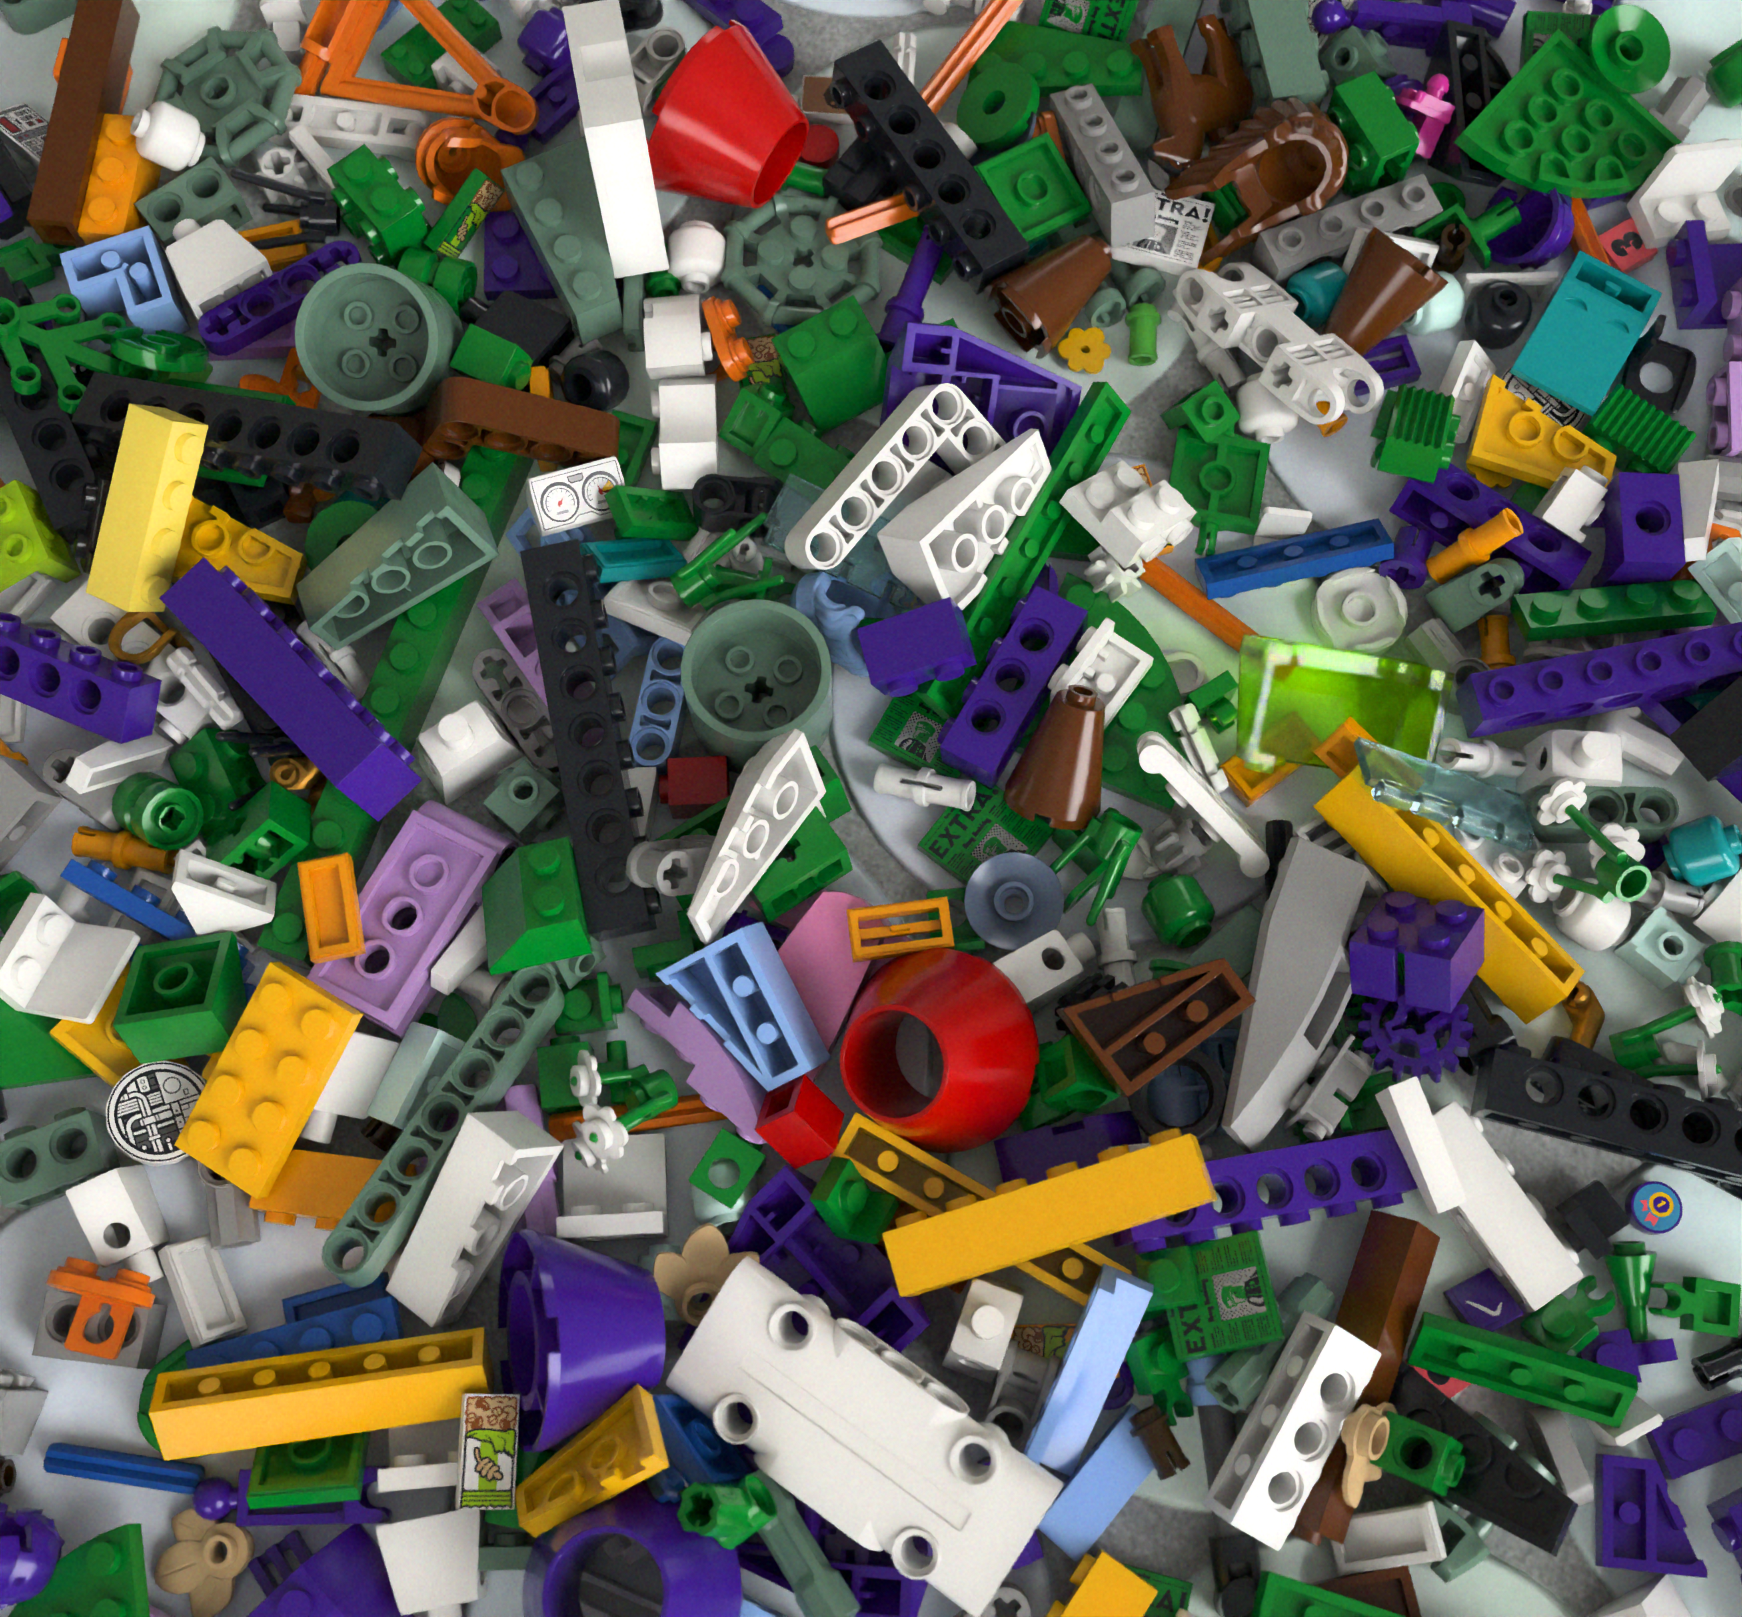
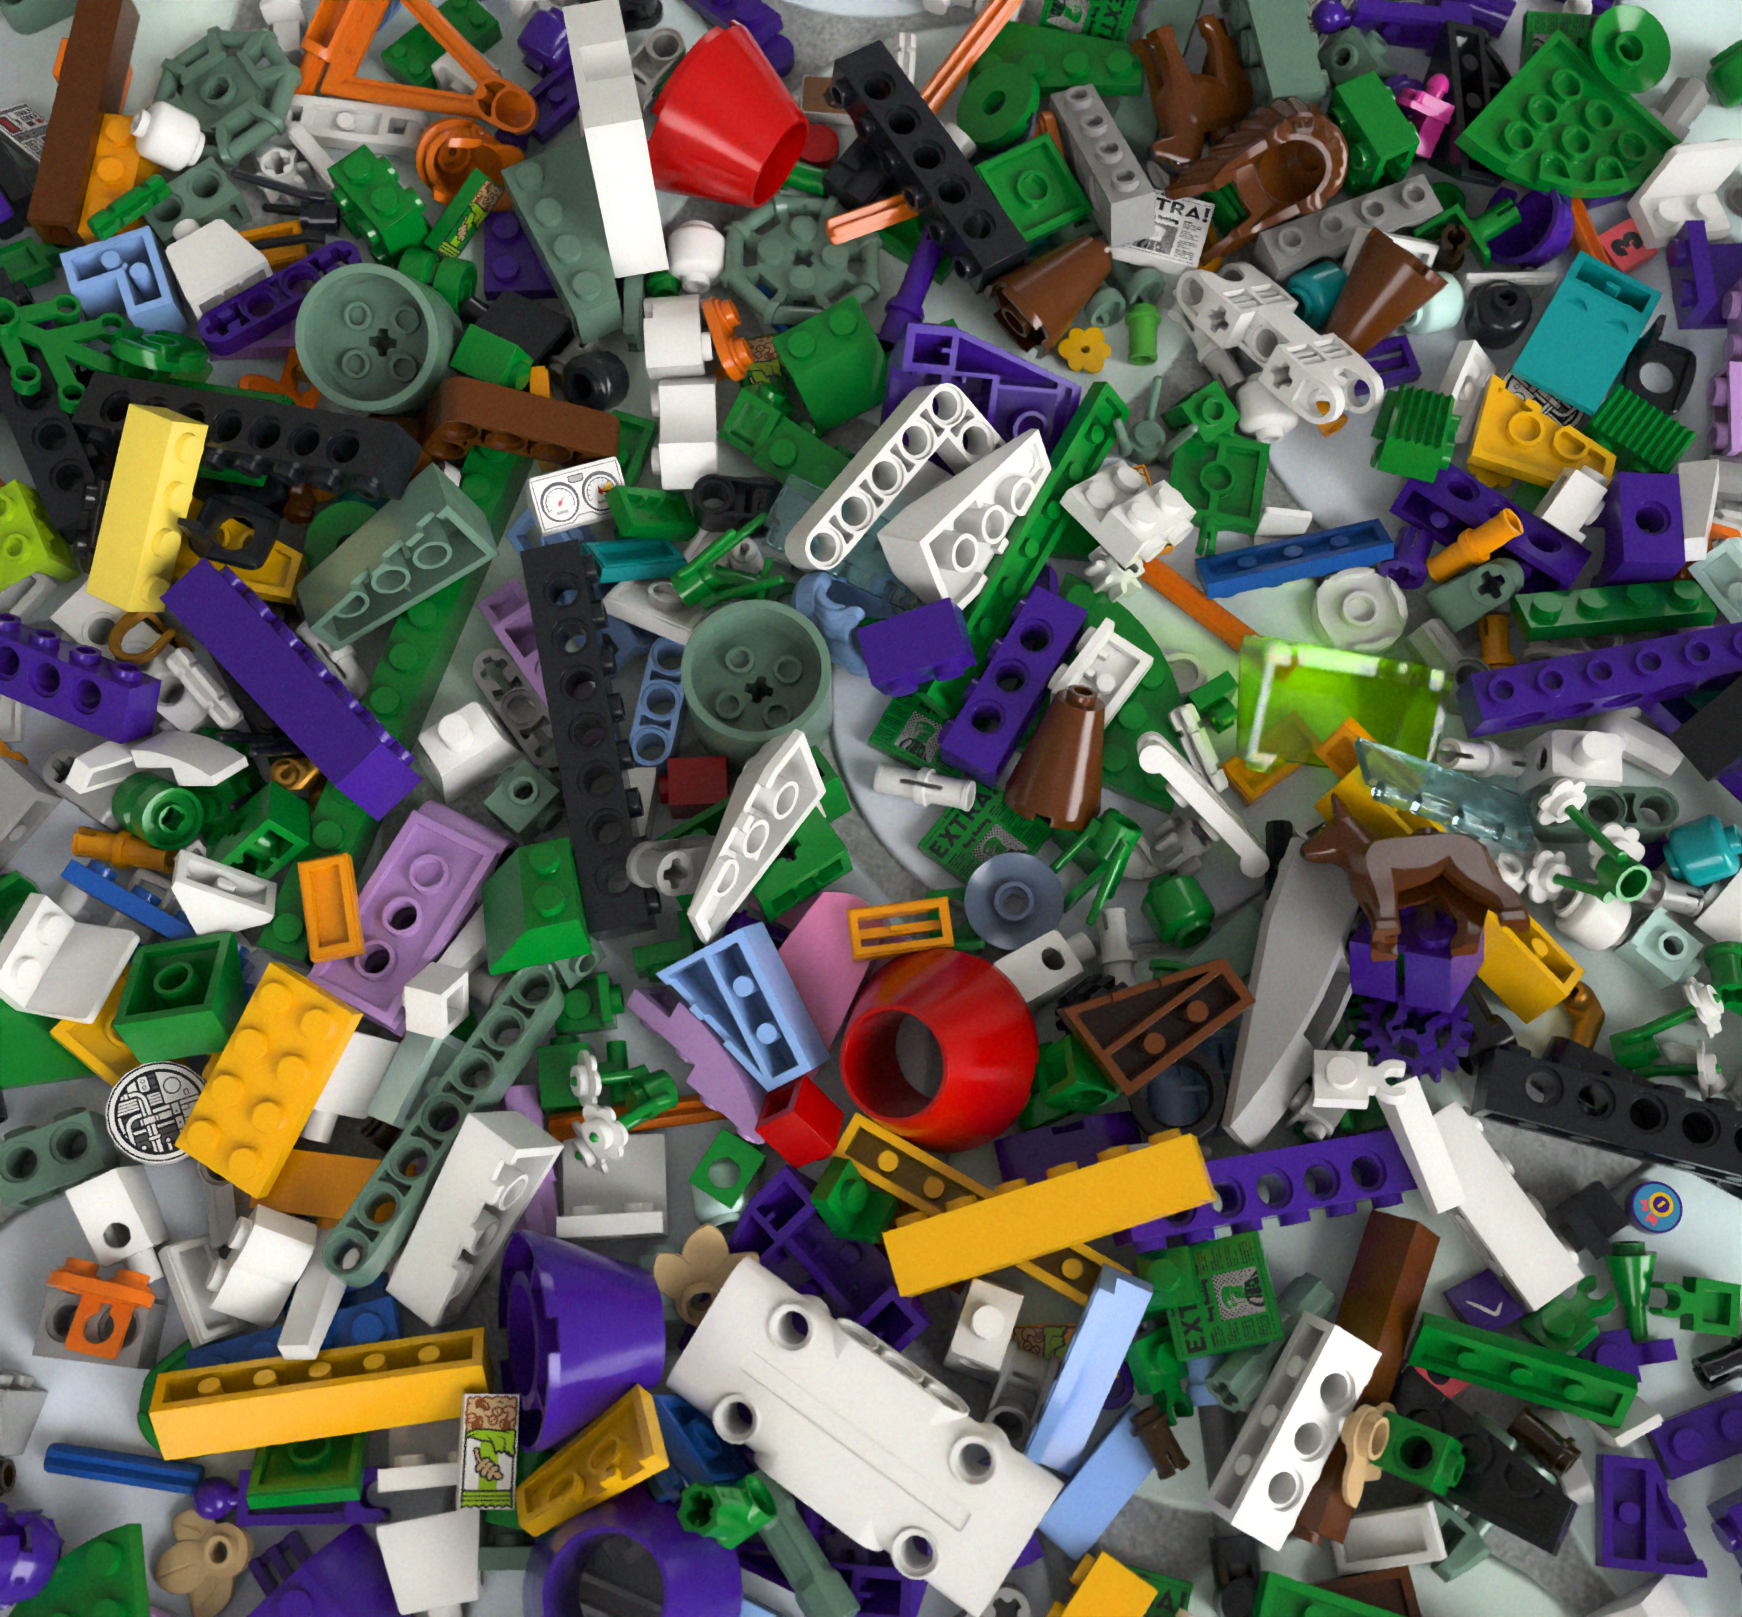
none -> green axle [87,174,172,241]
none -> white slope [130,730,249,786]
none -> black piece [177,493,280,571]
none -> white brick [205,1204,317,1328]
none -> white piece [277,1227,360,1360]
none -> white plate [402,962,469,1040]
none -> sand green plant [1113,375,1198,466]
none -> reddish brown animal [1299,793,1530,962]
none -> white plate [1312,1050,1407,1109]
none -> dark brown pin [1506,1406,1582,1477]

